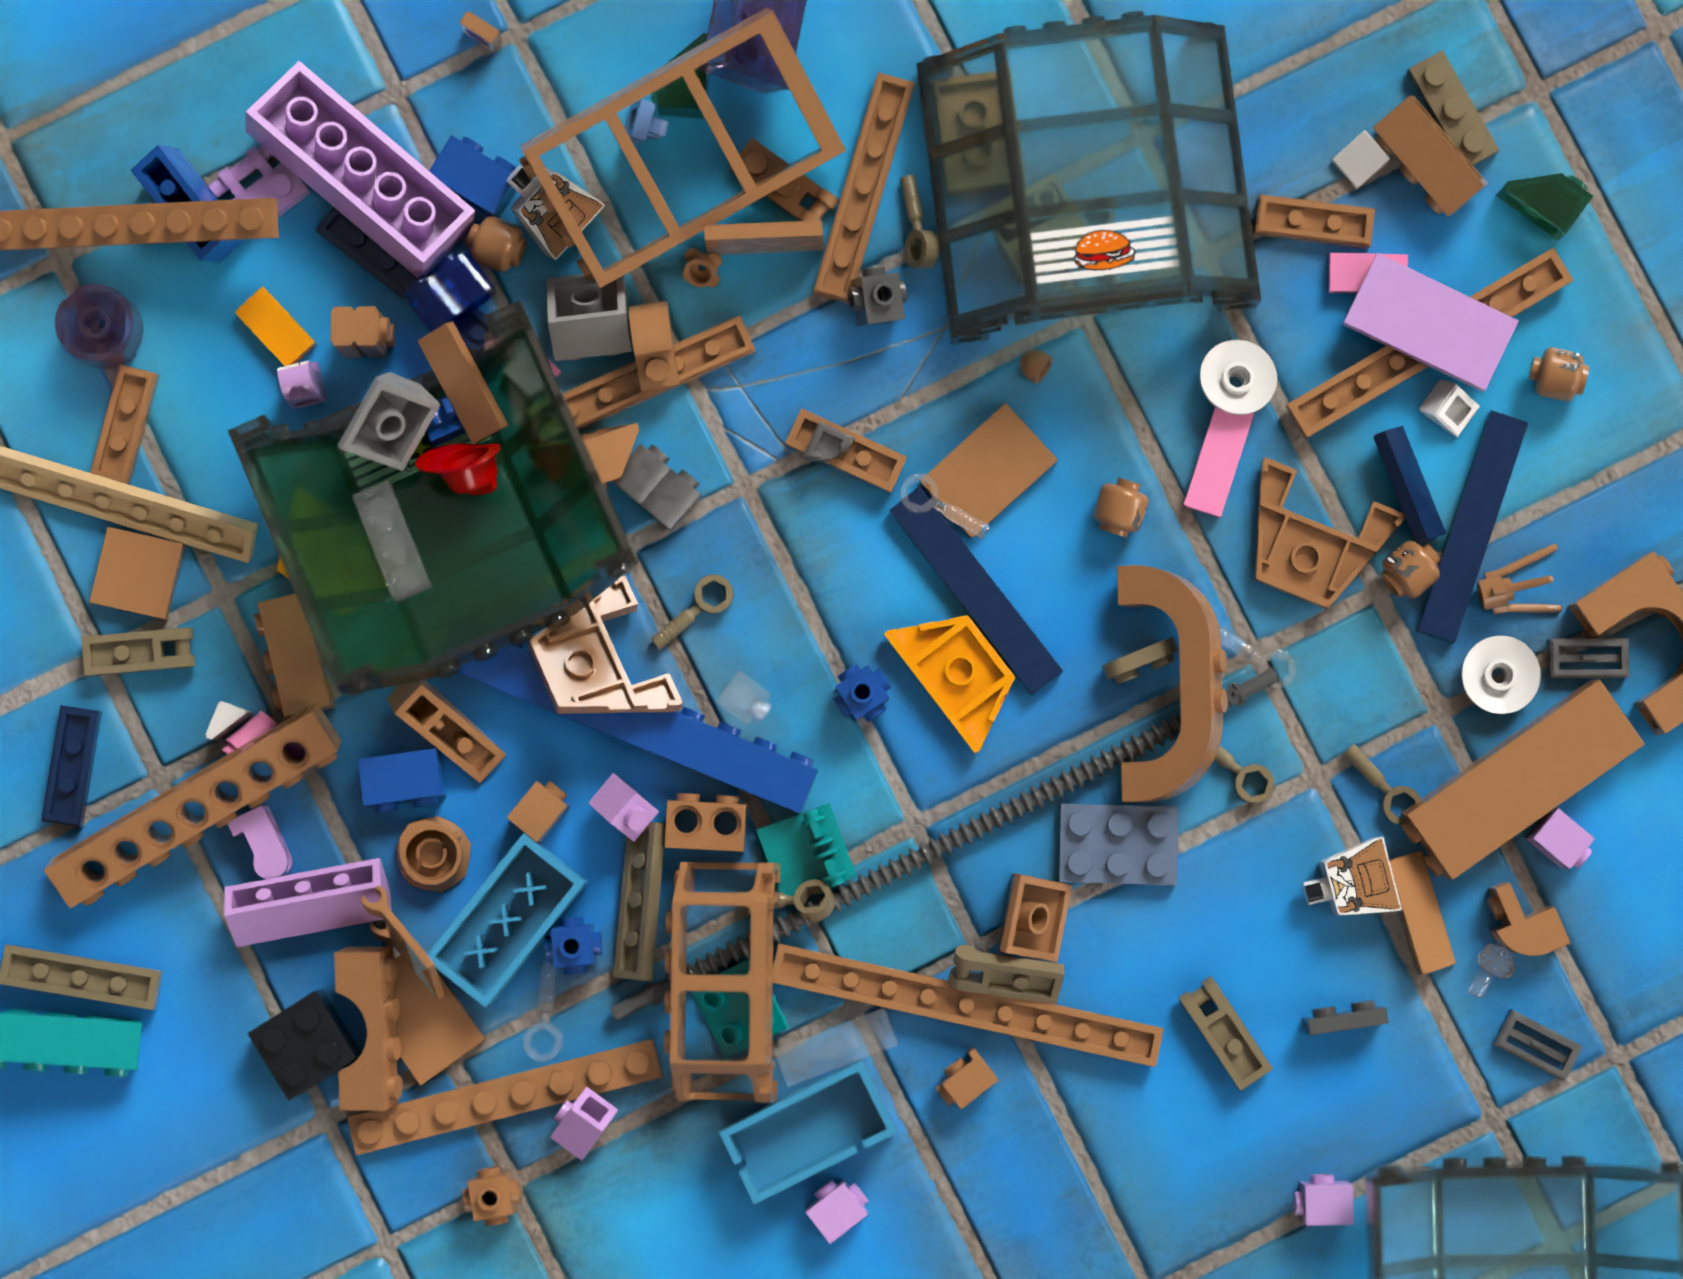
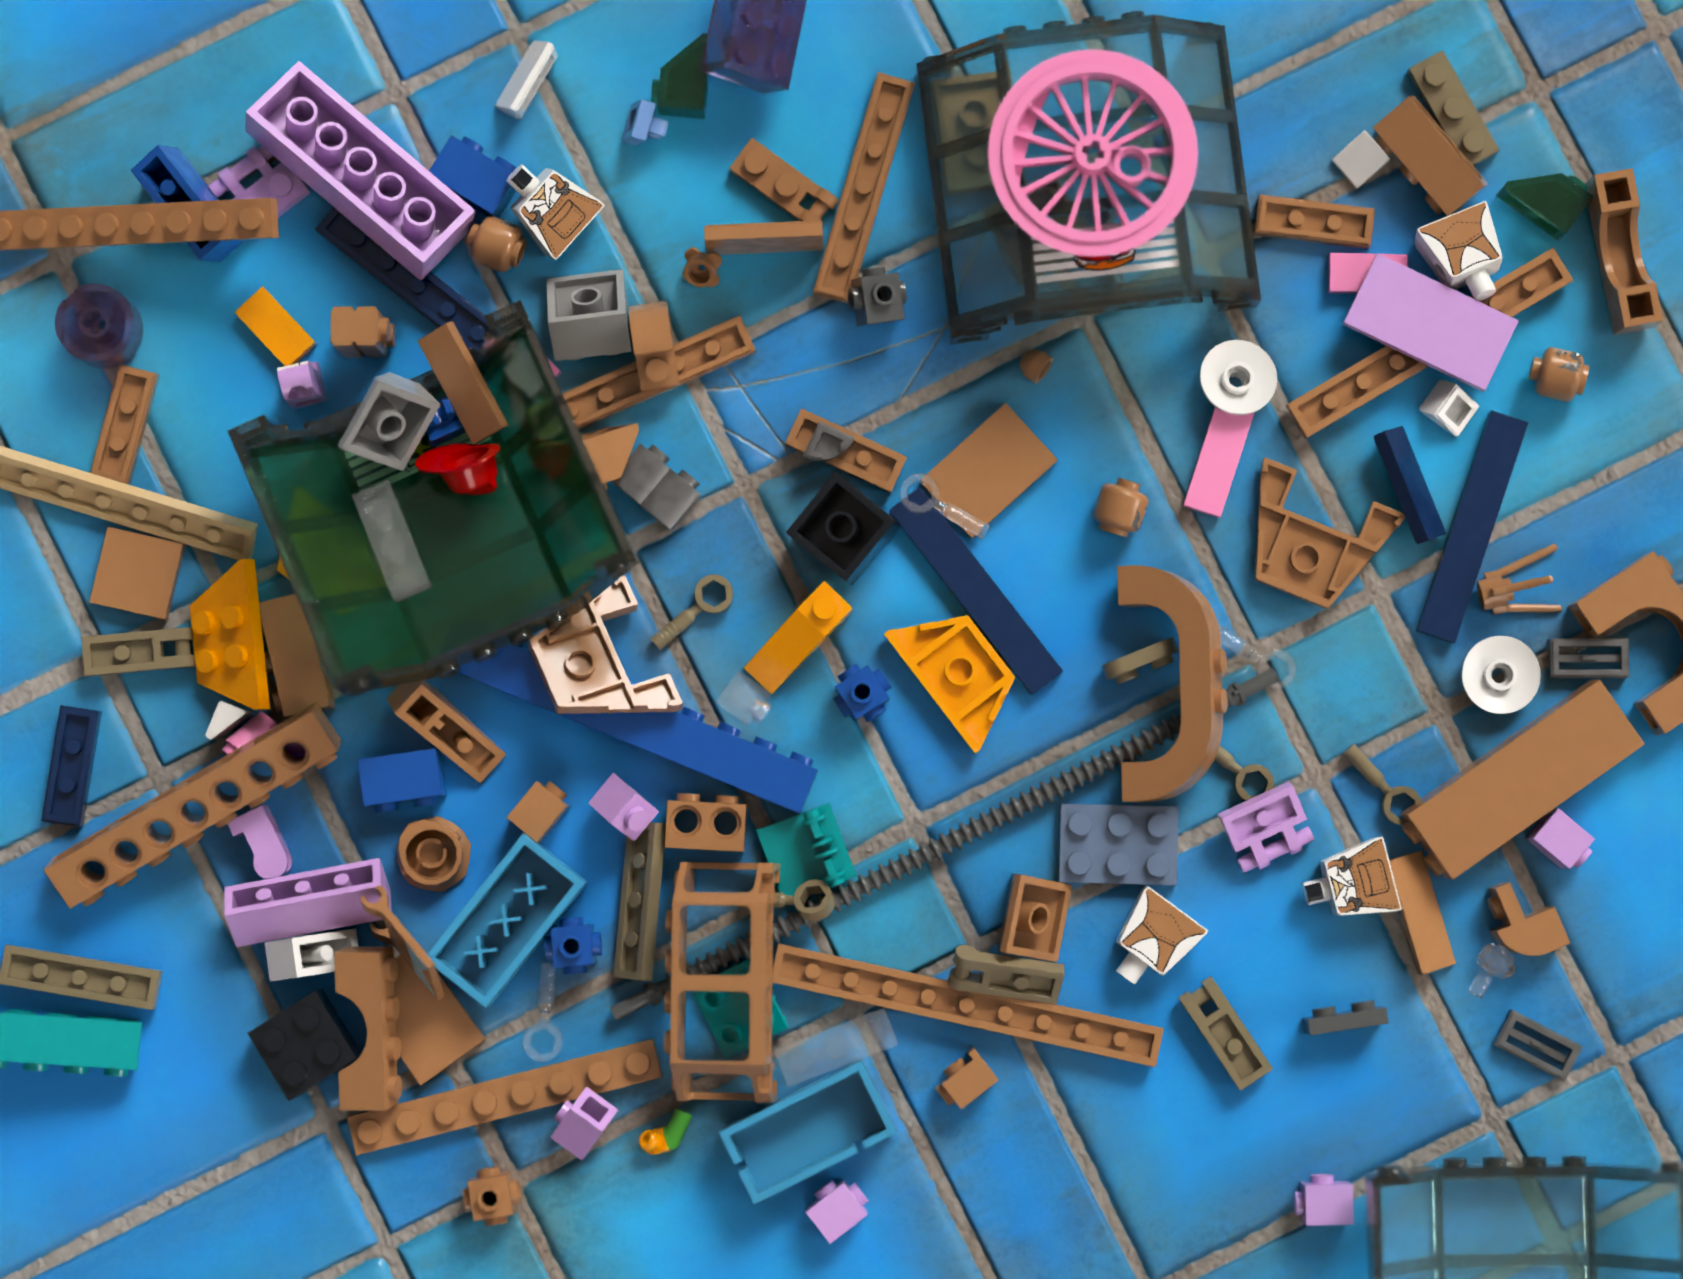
clear blue brick [404,251,496,333] -> none
medium nougat tile [459,11,503,53] -> none
medium nougat window [518,7,846,288] -> none
dark tan piece [900,175,939,269] -> none
medium nougat head [1380,541,1440,599] -> none
none -> light orange wing [189,559,270,710]
none -> white slope [264,928,359,982]
none -> white slope [496,41,558,120]
none -> arm [638,1107,693,1155]
none -> light orange slope [744,581,853,695]
none -> black brick [786,472,901,585]
none -> bright pink piece [988,50,1198,256]
none -> torso [1116,886,1208,985]
none -> lavender plate [1218,781,1315,873]
none -> torso [1414,201,1502,301]
none -> medium nougat arch [1584,168,1663,335]

